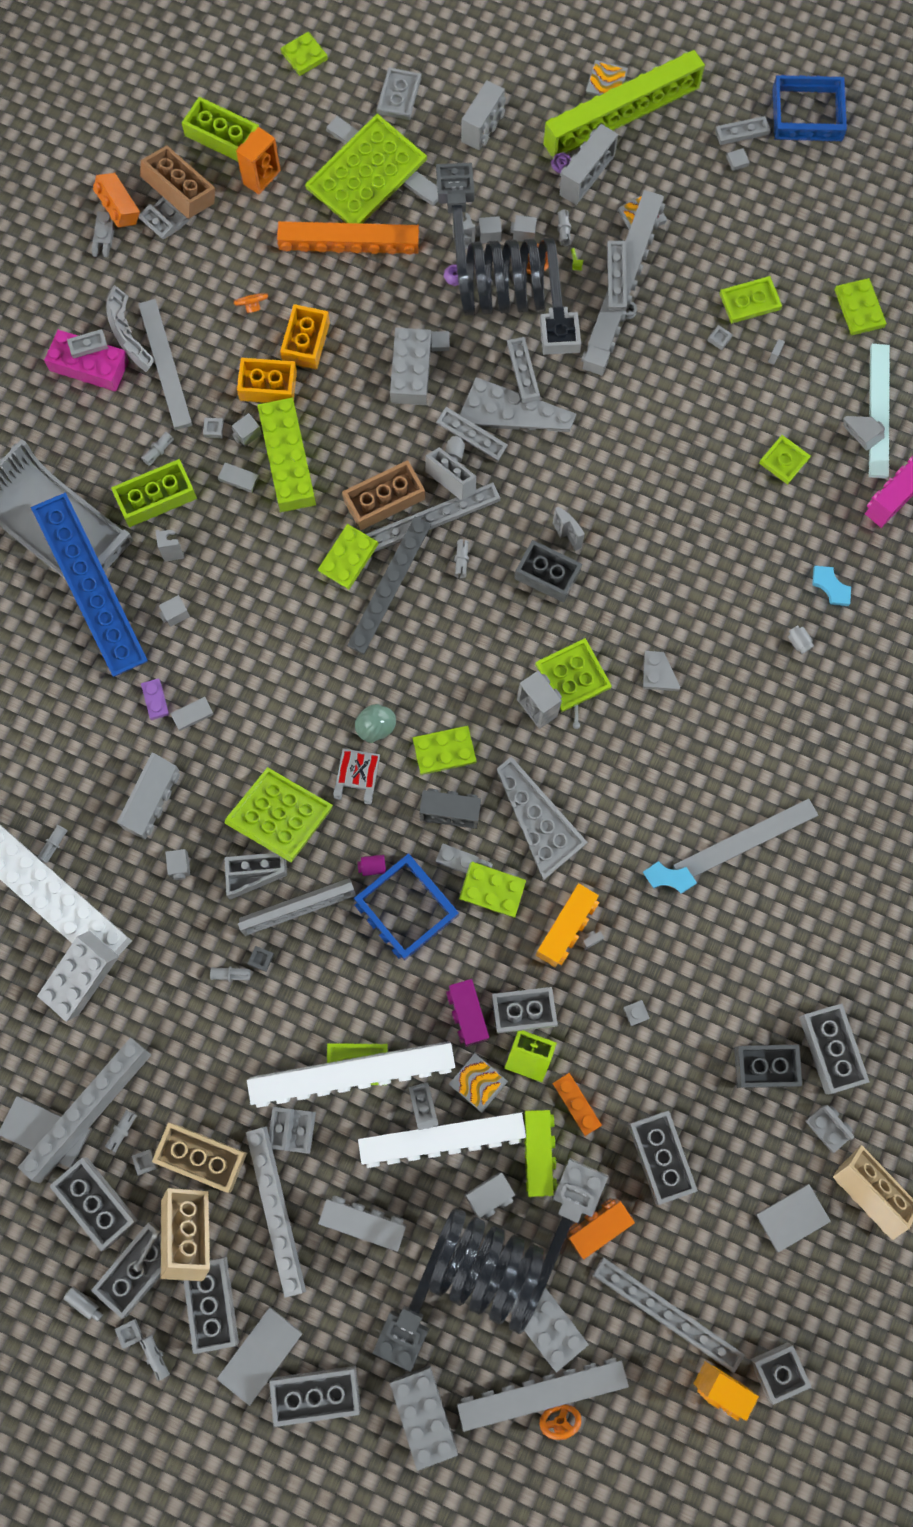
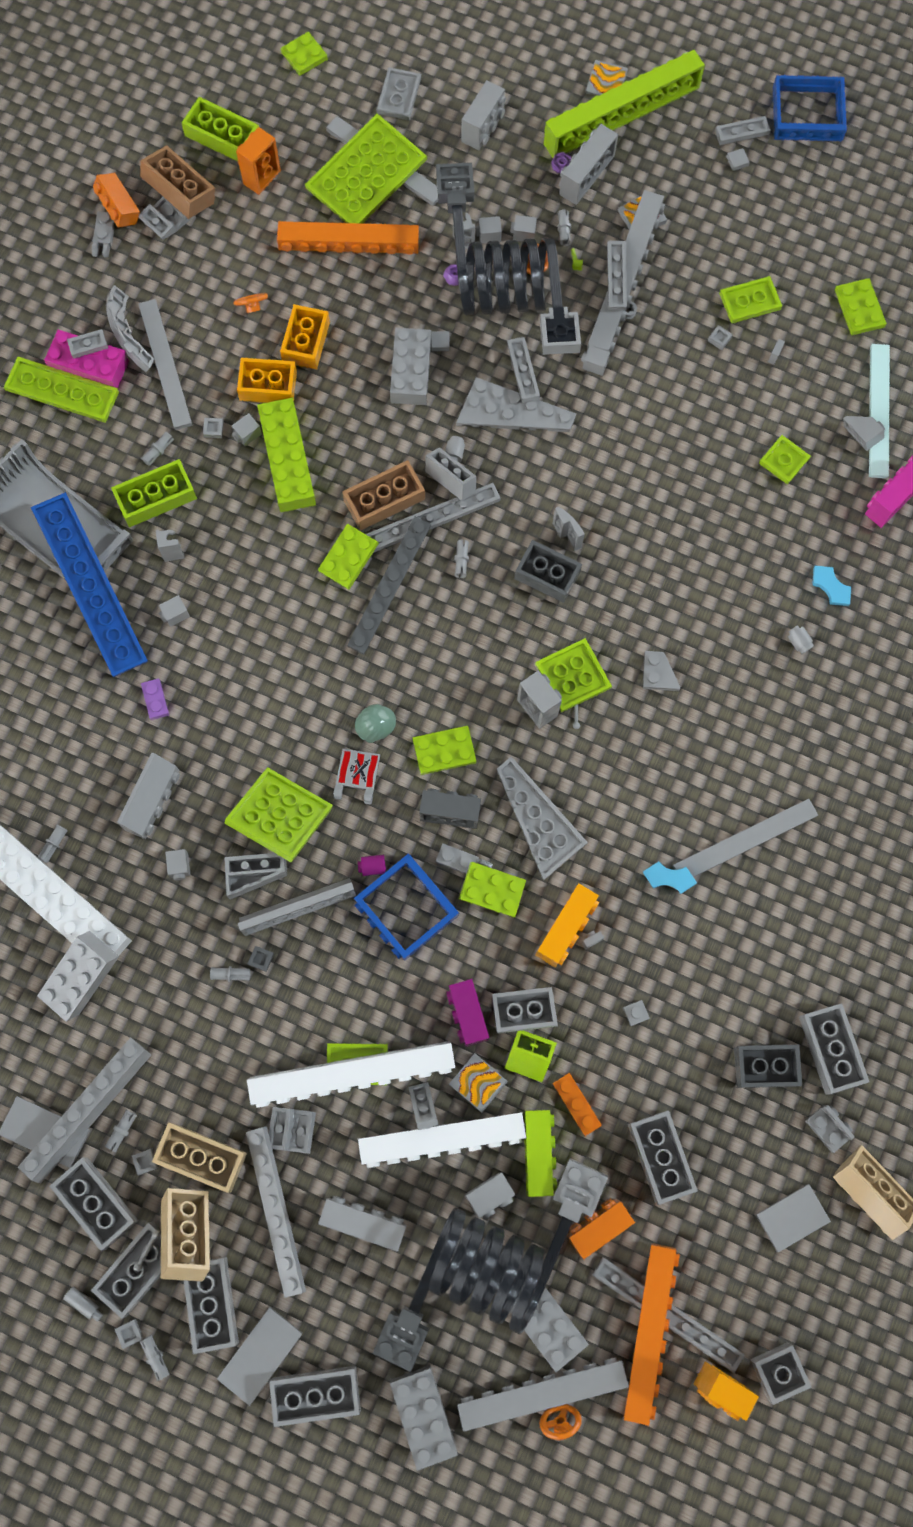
light grey tile [170,697,214,731] -> none
light grey tile [218,463,259,493] -> none
light grey plate [436,407,508,461] -> none
none -> lime plate [4,357,119,423]
none -> orange brick [624,1243,680,1426]

